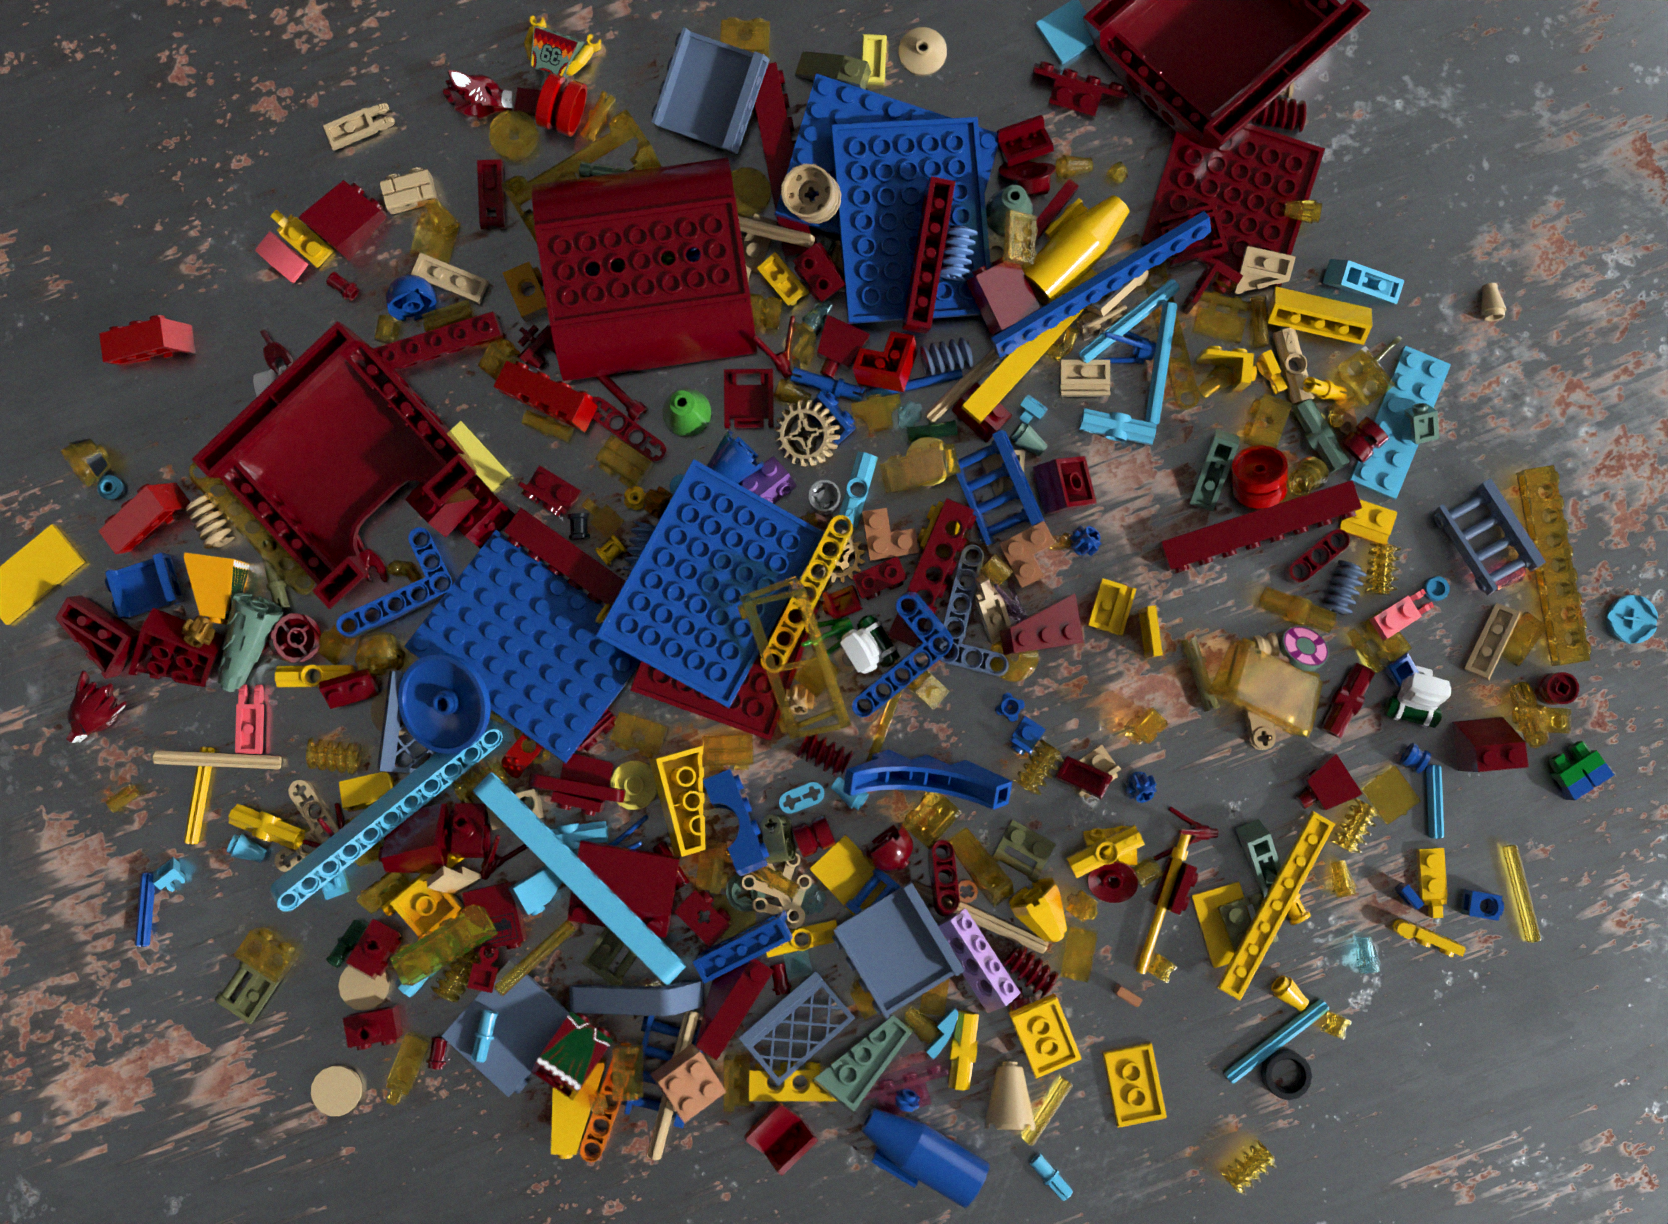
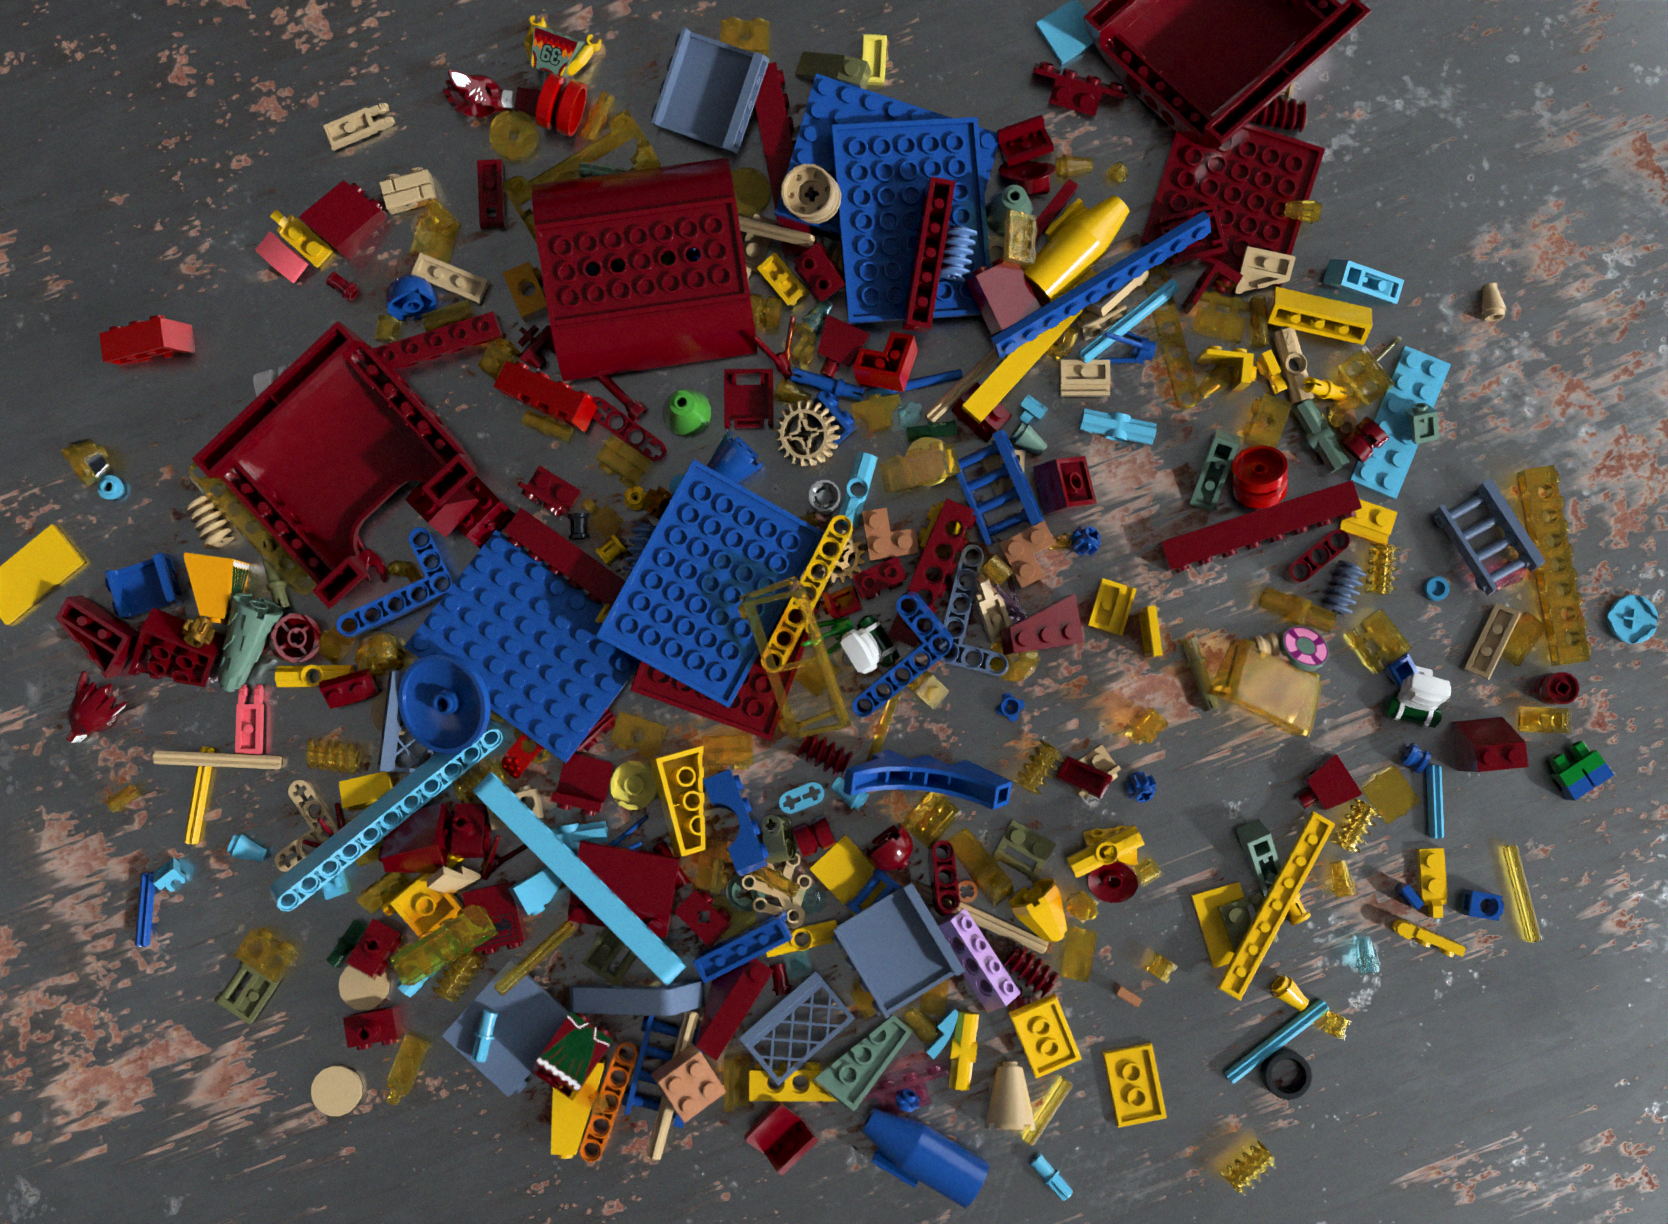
red wedge [98,482,190,554] -> none
yellow piece [228,804,305,850] -> none
dark red hand [260,329,294,375] -> none
dark red pin [426,1036,447,1070] -> none
light yellow tile [450,421,512,492] -> none
dark red plate [467,945,499,993] -> none
dark red beam [528,773,626,803] -> none
clear yellow hinge [613,1045,643,1101] -> none
medium lavender bracket [738,456,796,504] -> none
tan gear [784,684,815,715] -> none
tan dish [899,27,947,75] -> none
sand blue piece [920,337,973,375] -> none
blue bracket [1008,716,1046,755] -> none
yellow bar [1136,828,1191,974] -> none
medium azure axle [1145,302,1177,424] -> none
dark red bracket [1152,857,1198,915] -> none
dark red plant [1154,807,1219,861] -> none
tan piece [1244,702,1276,750] -> none
clear yellow plant [1286,457,1329,497] -> none
dark red piece [1321,663,1375,738] -> none
coral hinge [1369,589,1434,641] -> none
clear yellow piece [1509,681,1549,748] -> none

